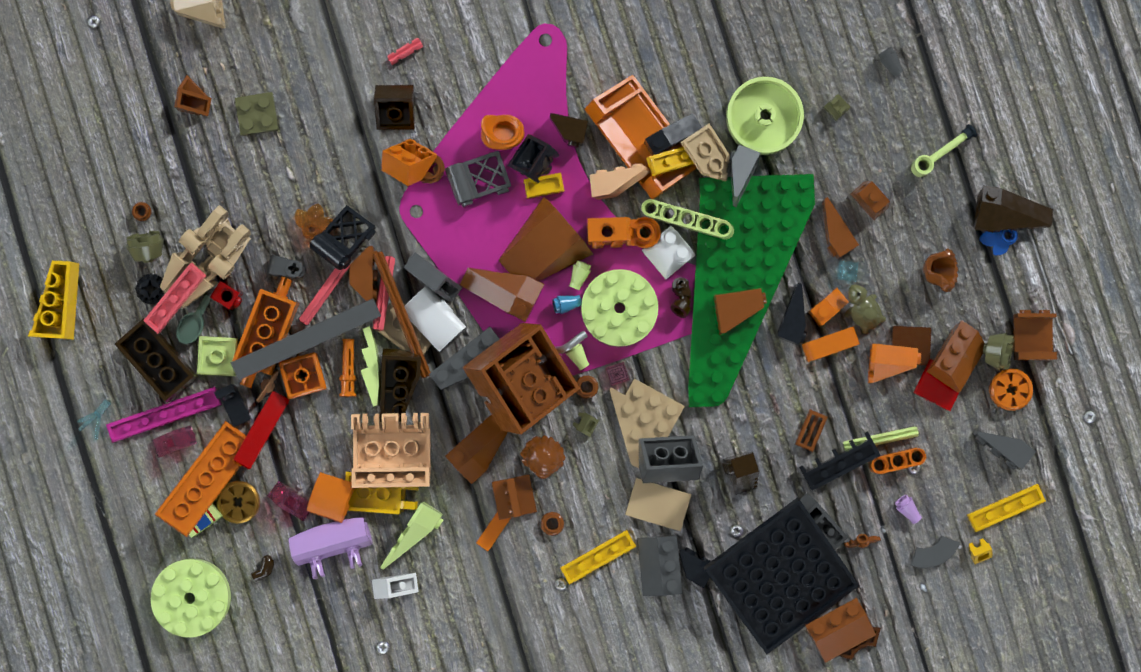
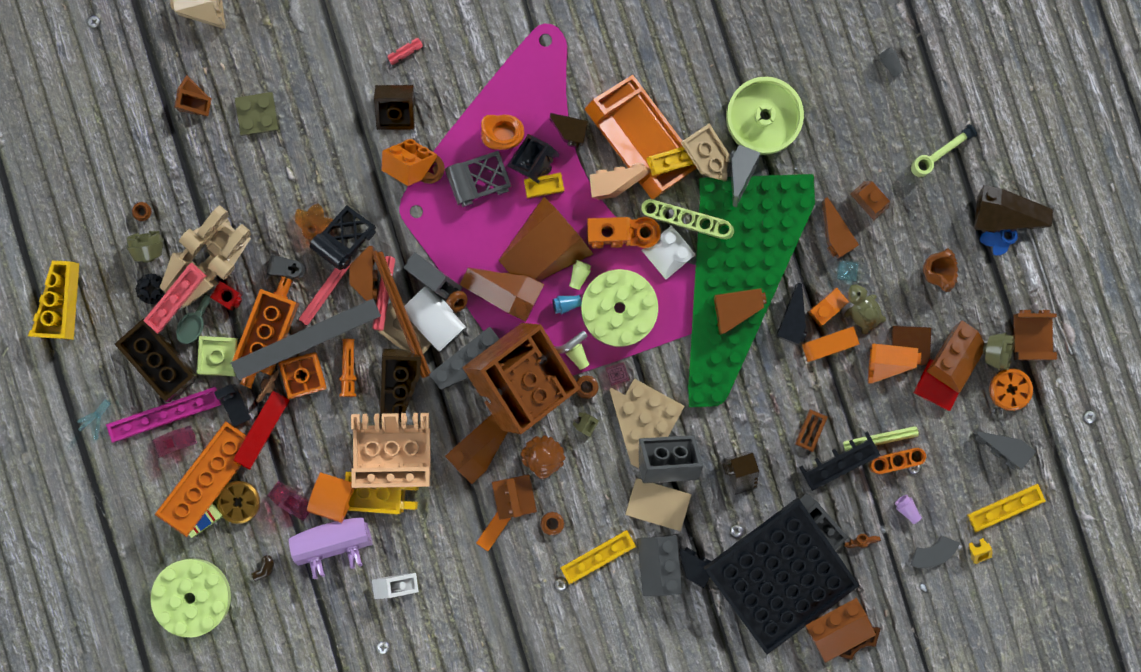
yellowish green slope [361,326,381,407] -> none
yellowish green wedge [380,502,443,570] -> none
slope [644,113,702,156] -> none
dark brown arm [670,277,691,318] -> none
olive tile [823,94,851,121] -> none
none -> dark orange piece [446,291,468,313]

